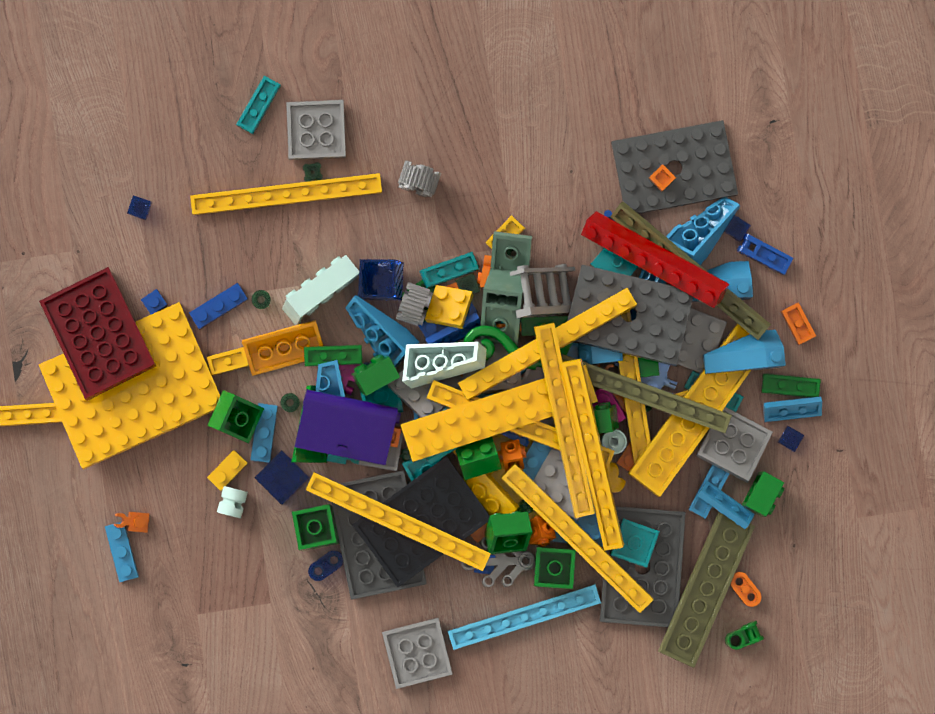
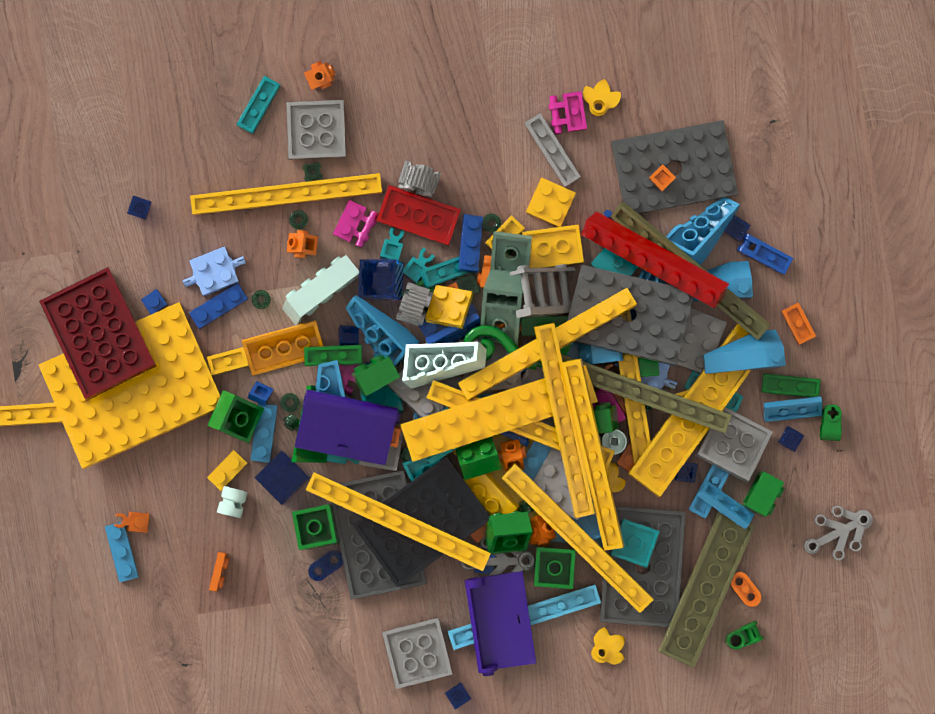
none -> light blue plate [183,246,246,296]
none -> orange plate [209,552,230,592]
none -> blue plate [248,381,274,406]
none -> clear green plate [283,414,300,431]
none -> orange brick [287,230,318,259]
none -> clear green plate [289,210,308,230]
none -> orange brick [304,61,336,90]
none -> dark pink plate [333,200,378,248]
none -> clear blue plate [338,325,359,346]
none -> red plate [376,185,461,246]
none -> teal plate [380,227,405,263]
none -> teal plate [402,247,435,283]
none -> clear blue plate [445,682,471,709]
none -> blue plate [458,214,483,273]
none -> dark purple door [464,571,536,676]
none -> clear green plate [482,213,501,233]
none -> yellow plate [522,225,584,268]
none -> light grey plate [524,113,581,188]
none -> yellow plate [526,177,576,227]
none -> dark pink plate [549,91,587,134]
none -> yellow plate [583,79,621,116]
none -> yellow plate [591,627,625,665]
none -> clear blue plate [674,462,698,483]
none -> light grey plant [803,506,873,560]
none -> green piece [820,404,842,441]

